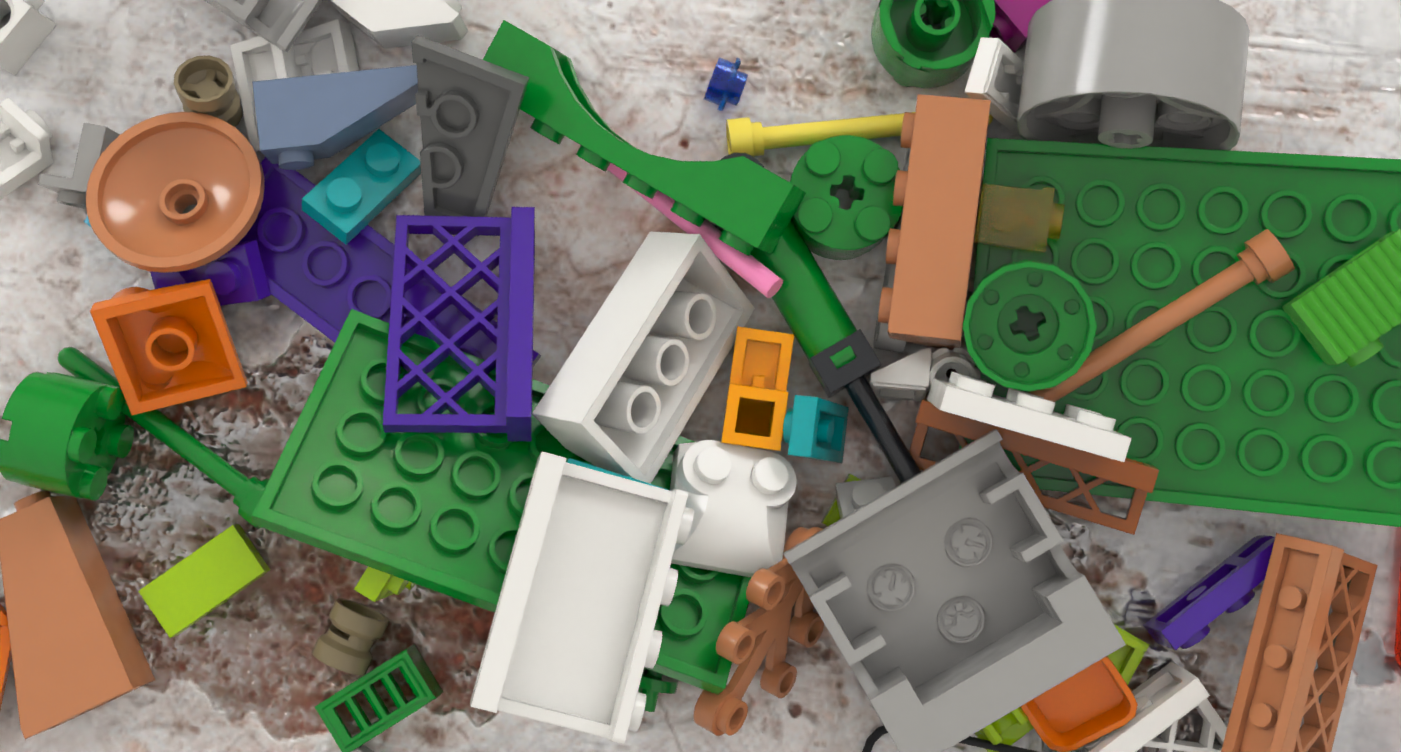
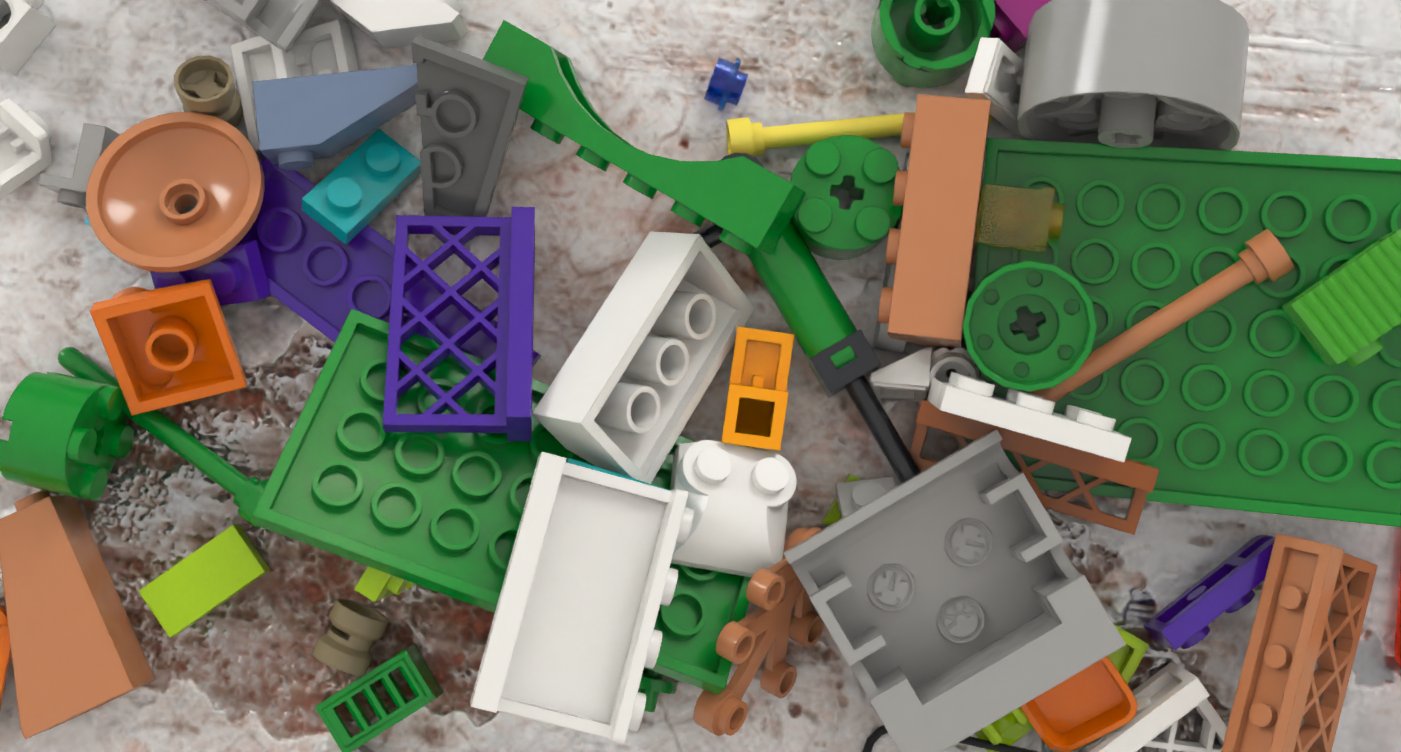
bright pink bar [607,163,783,298] -> none
teal plate [783,395,849,463] -> none

